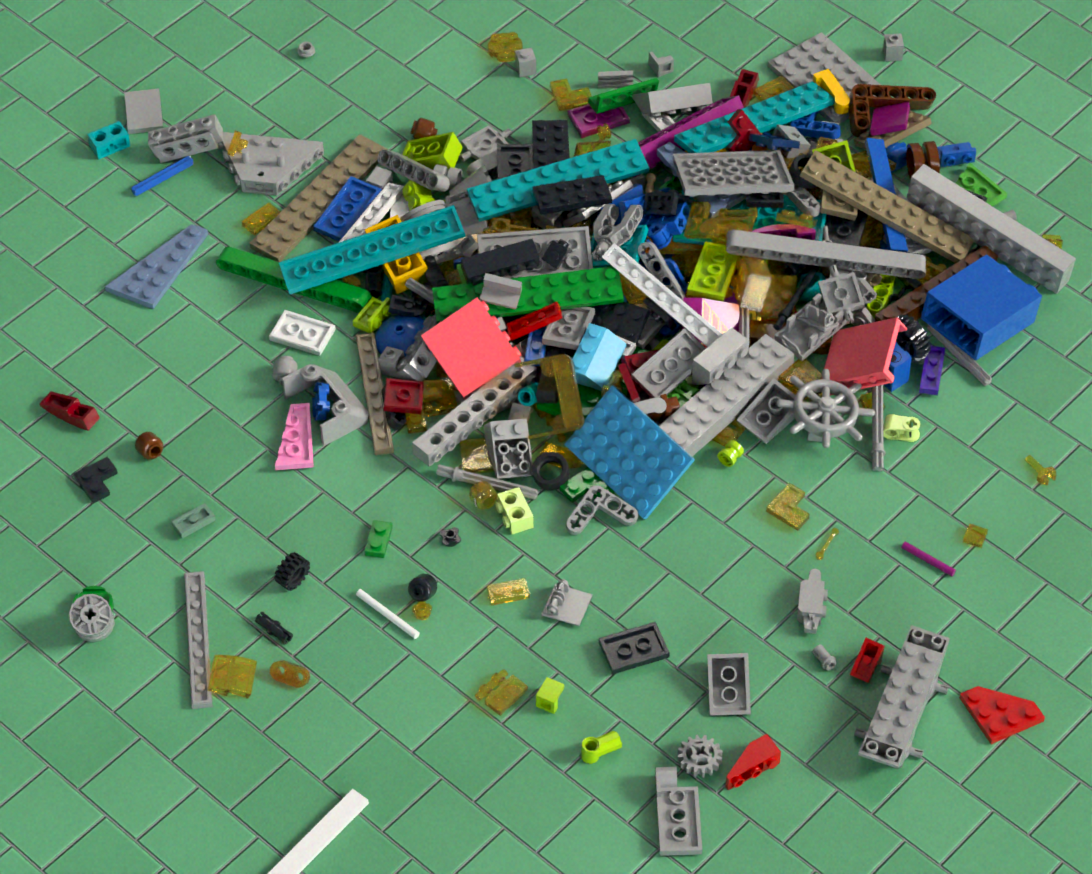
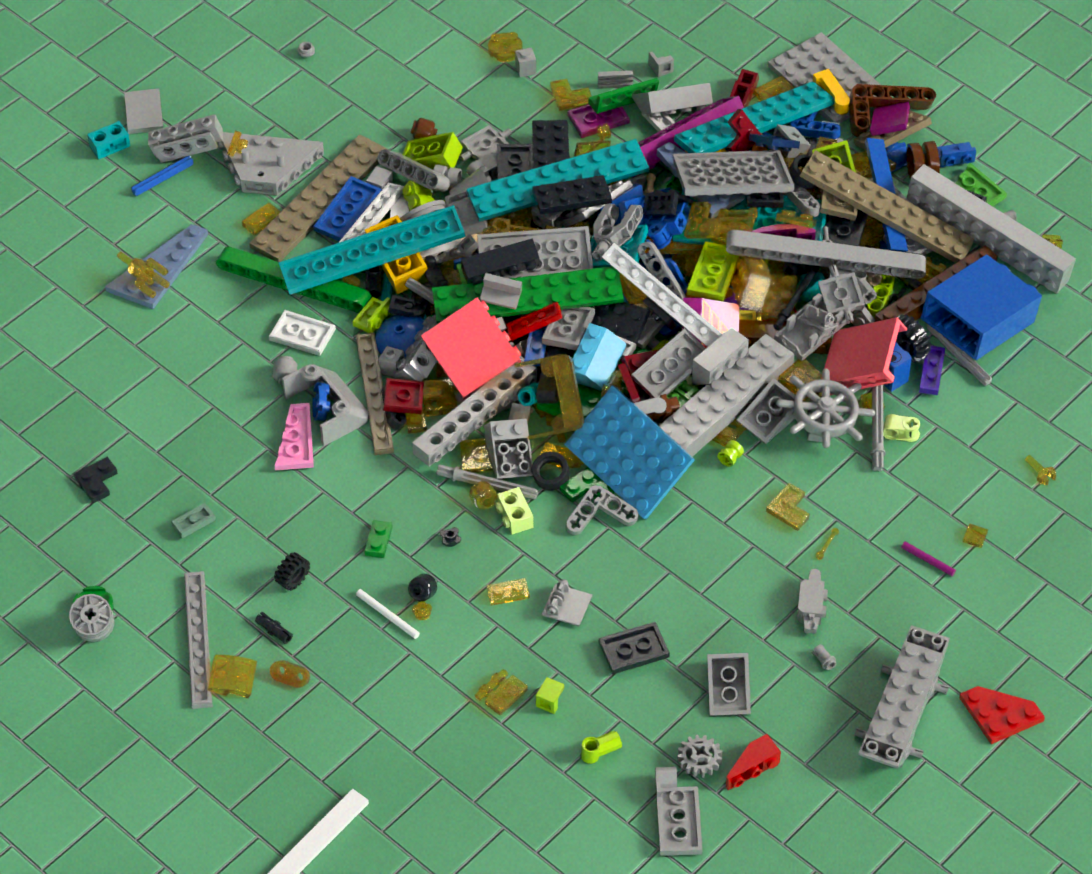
dark red slope [39,391,100,431] -> none
reddish brown head [135,432,164,460] -> none
black bracket [541,239,572,269] -> none
light grey axle [739,300,749,349] -> none
red slope [850,637,885,683] -> none
light grey brick [883,33,904,62] -> none
none -> clear yellow plant [117,252,170,298]

